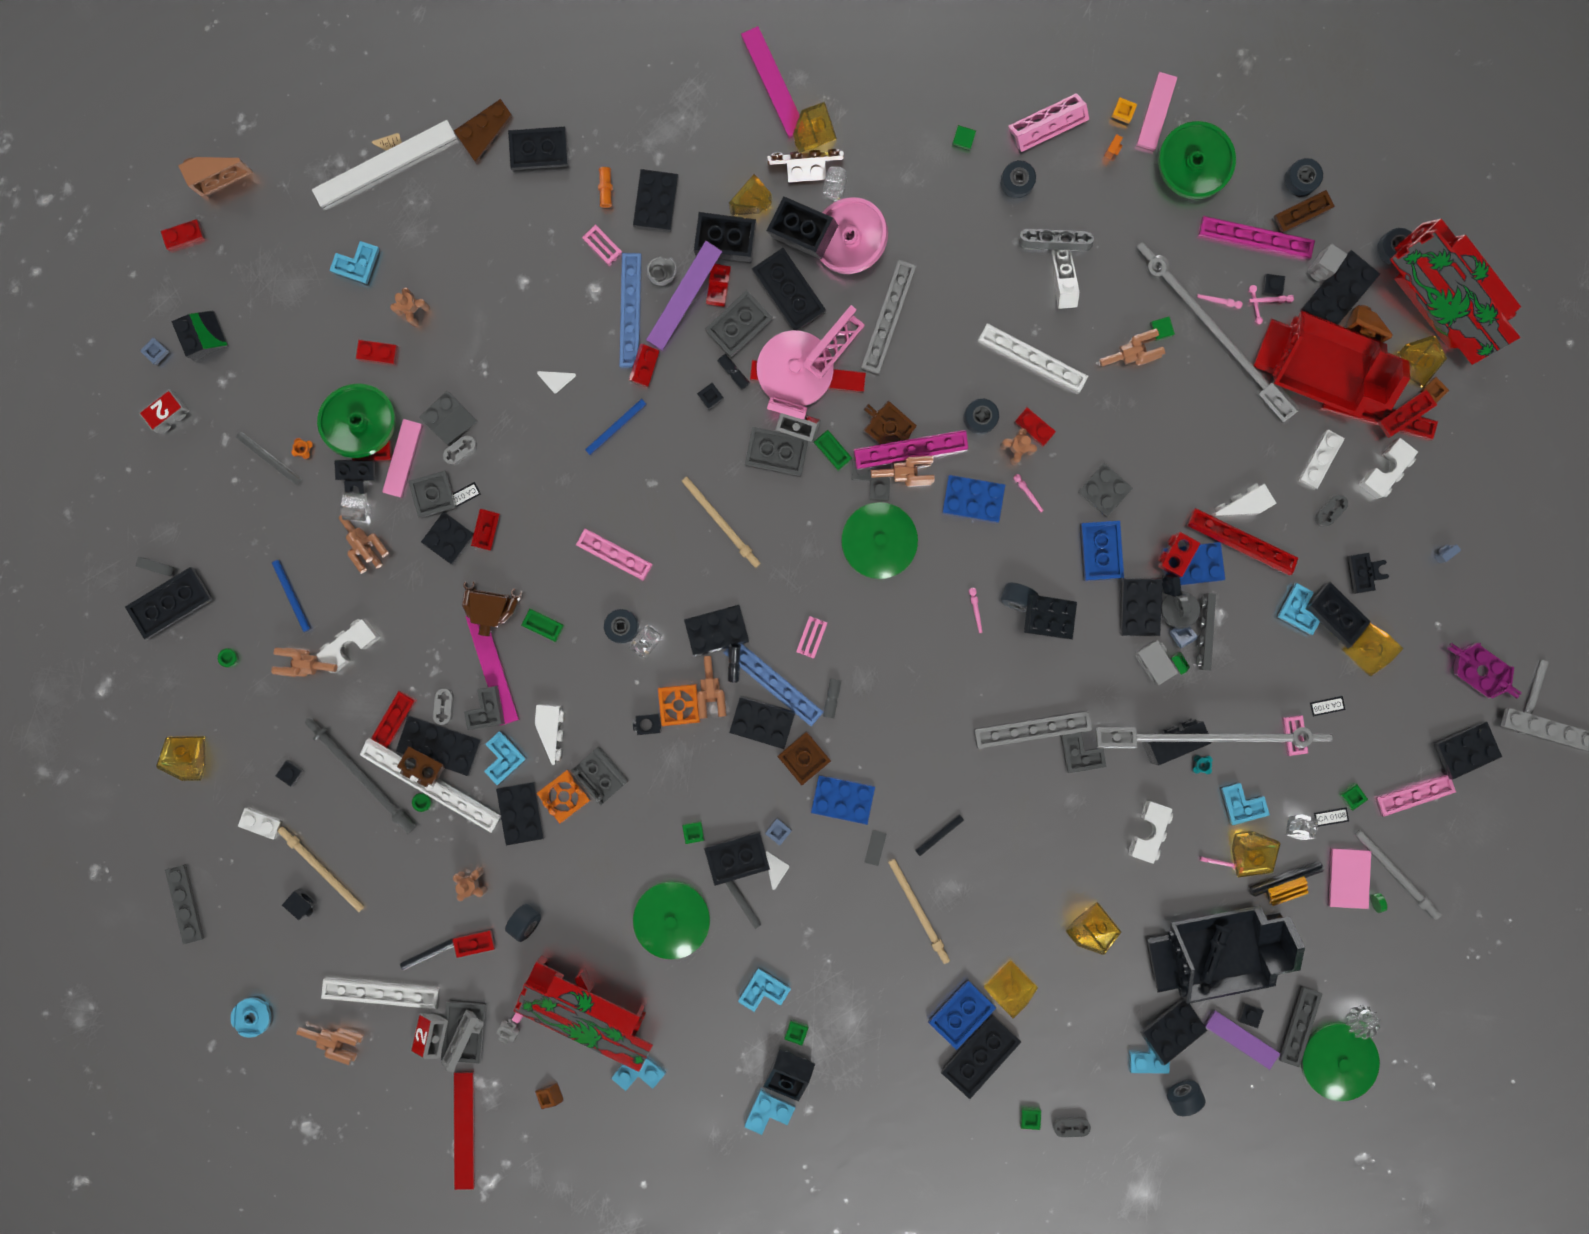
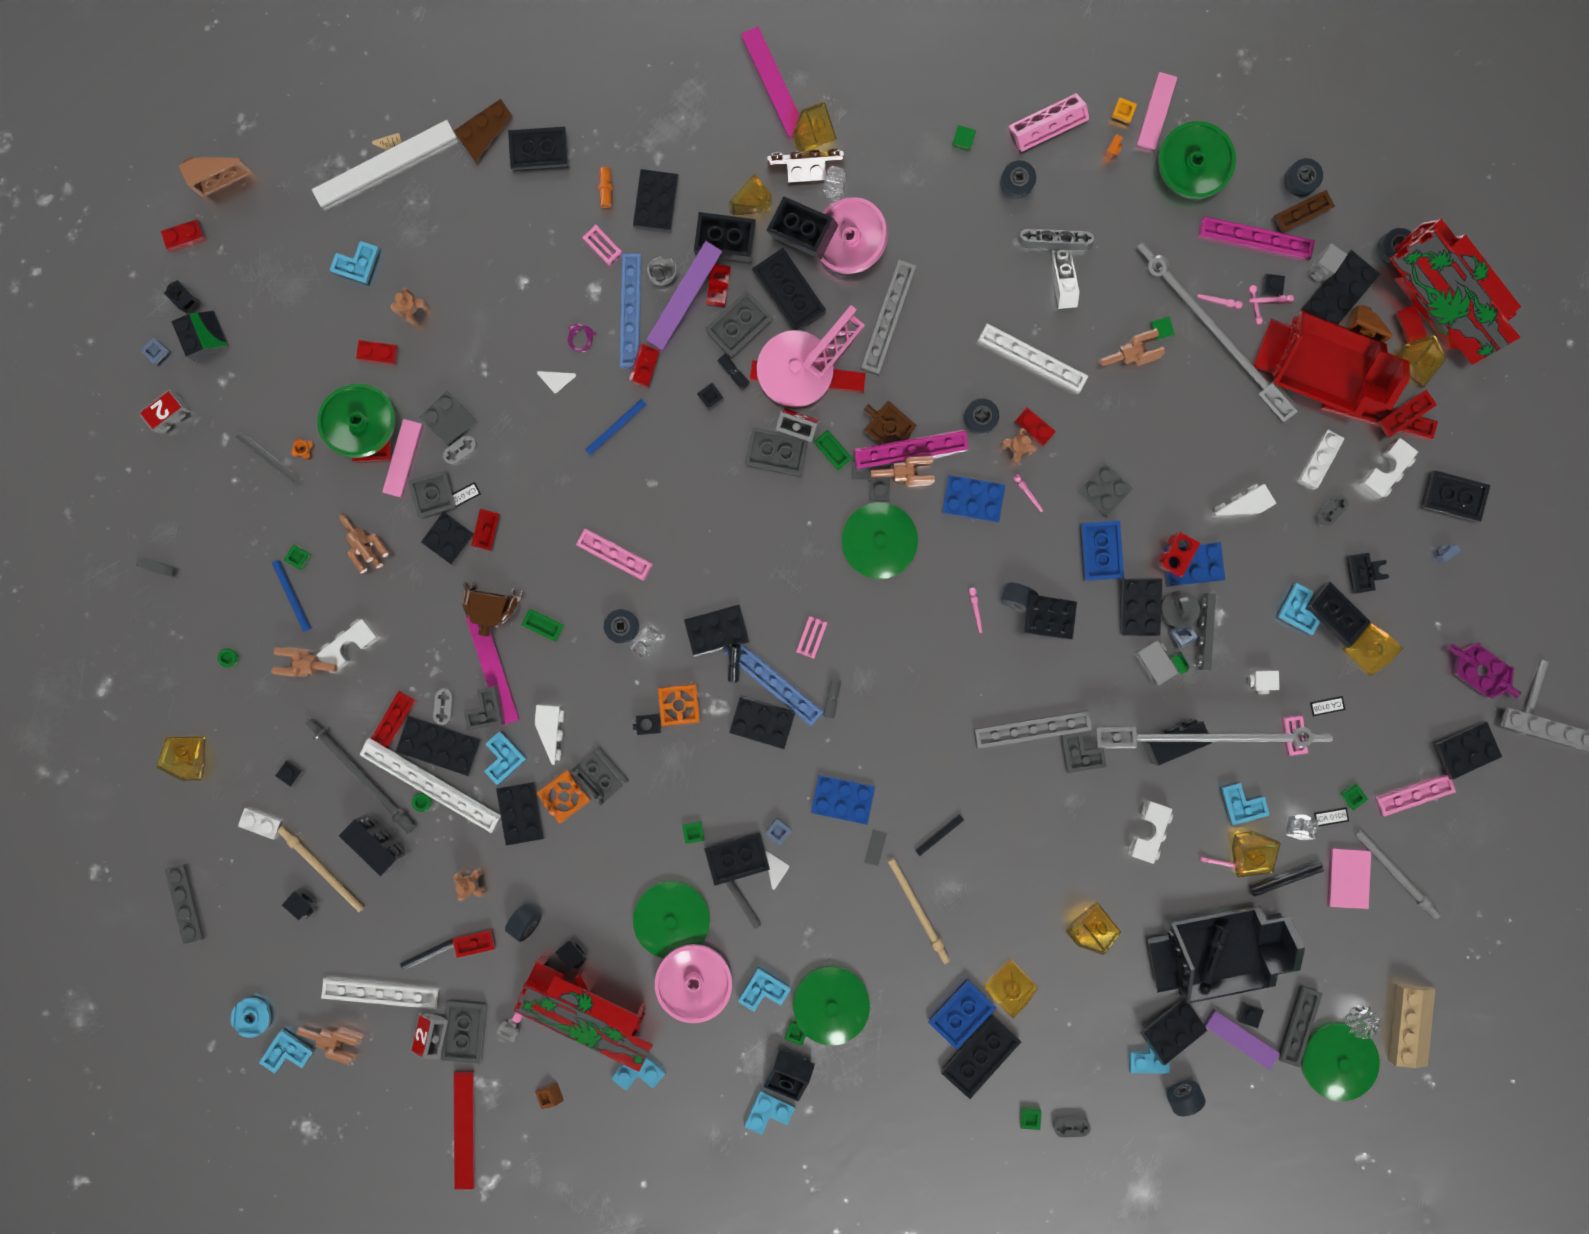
black plate [125,567,213,640] -> none
black plate [334,460,376,495] -> none
clear brick [340,493,371,521] -> none
reddish brown brick [397,746,445,788] -> none
light grey hinge [441,1010,484,1072] -> none
tan bar [682,477,761,568] -> none
nougat plant [697,656,727,719] -> none
bright pink tile [767,397,807,420] -> none
reddish brown plate [777,731,831,785] -> none
black plate [1162,574,1182,597] -> none
red tile [1187,508,1298,576] -> none
teal plate [1193,755,1213,775] -> none
light orange tile [1268,877,1309,906] -> none
green tile [1371,893,1388,913] -> none
dark orange tile [1420,377,1449,403] -> none
none -> black brick [164,280,199,313]
none -> medium azure plate [259,1029,314,1074]
none -> green tile [283,544,311,571]
none -> black brick [339,815,405,877]
none -> black brick [555,937,587,970]
none -> magenta piece [567,323,597,352]
none -> bright pink dish [655,944,732,1023]
none -> green dish [793,966,870,1046]
none -> white brick [1248,671,1279,694]
none -> tan slope [1388,984,1435,1068]
none -> red slope [1395,305,1429,350]
none -> black plate [1423,470,1491,523]

